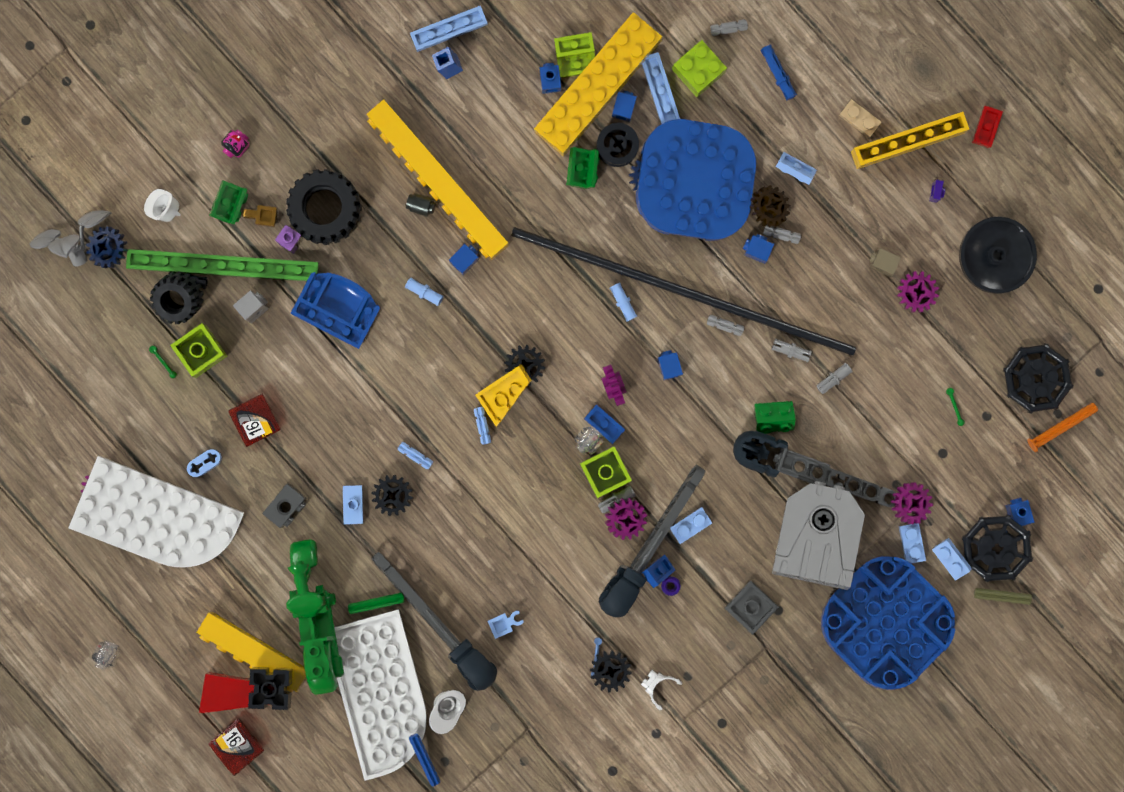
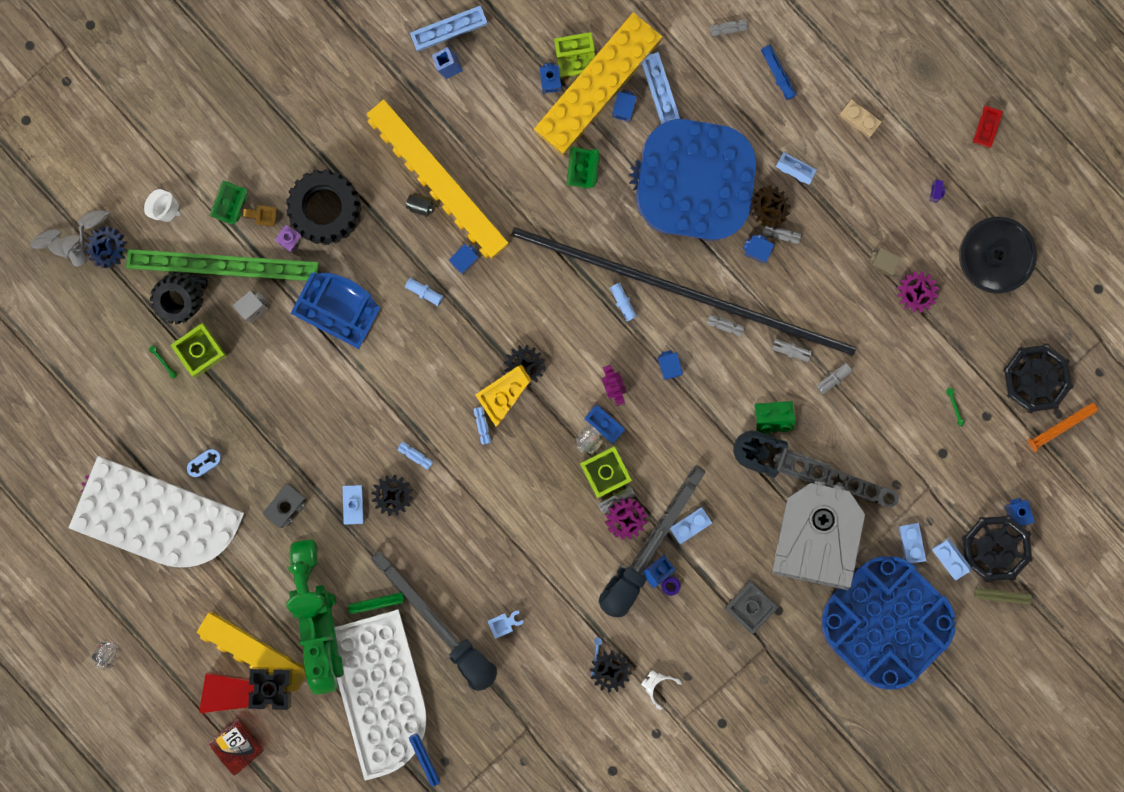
head [221,129,250,158] -> none
slope [228,393,281,447] -> none
white piece [429,690,466,734] -> none
black wheel [596,123,639,167] -> none
lime brick [672,40,727,97] -> none
yellow brick [851,112,969,169] -> none
magenta gear [891,482,933,524] -> none

